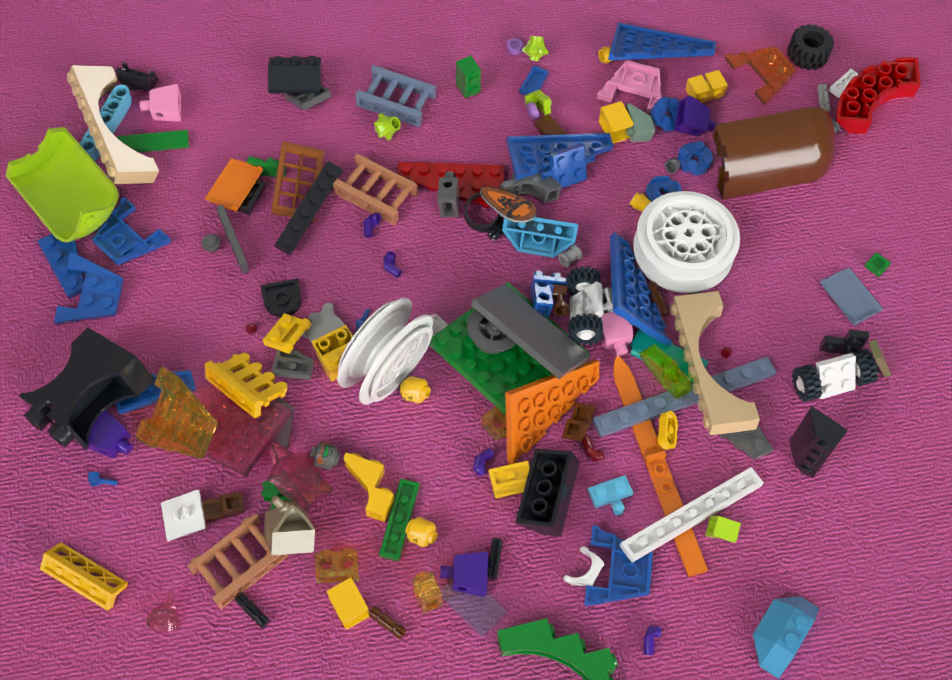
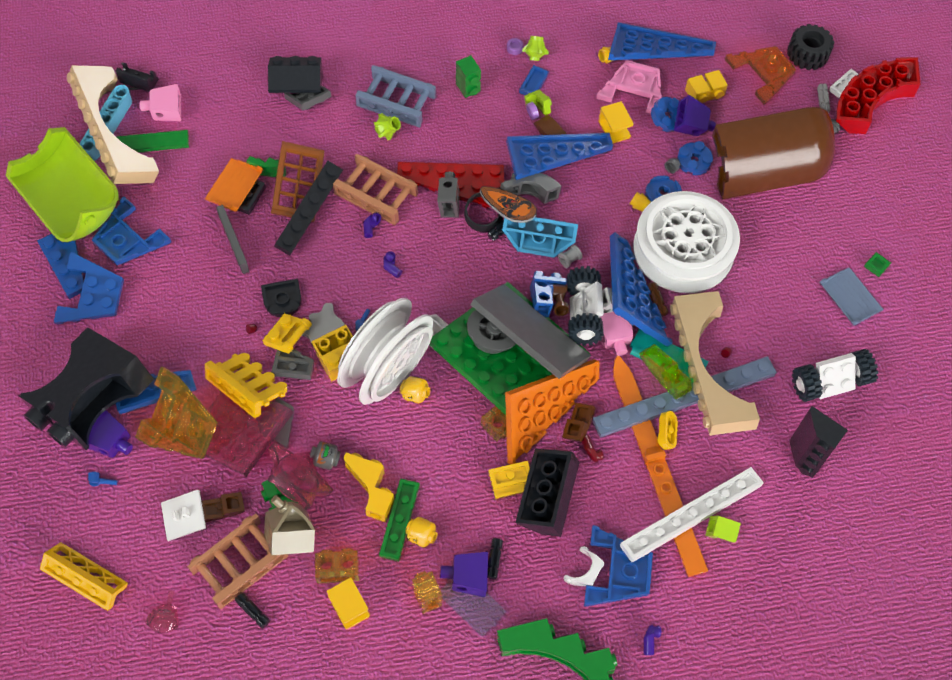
dark grey plate [201,234,220,252] -> none
reddish brown axle [368,606,406,639] -> none
dark purple arm [473,448,495,476] -> none
blue plate [540,144,595,189] -> none
medium azure plate [588,475,633,516] -> none
sand green slope [625,104,655,142] -> none
dark grey wing [718,426,773,460] -> none
dark azure wedge [753,596,819,679] -> none
black plate [819,329,869,355] -> none
olive tile [869,340,892,378] -> none

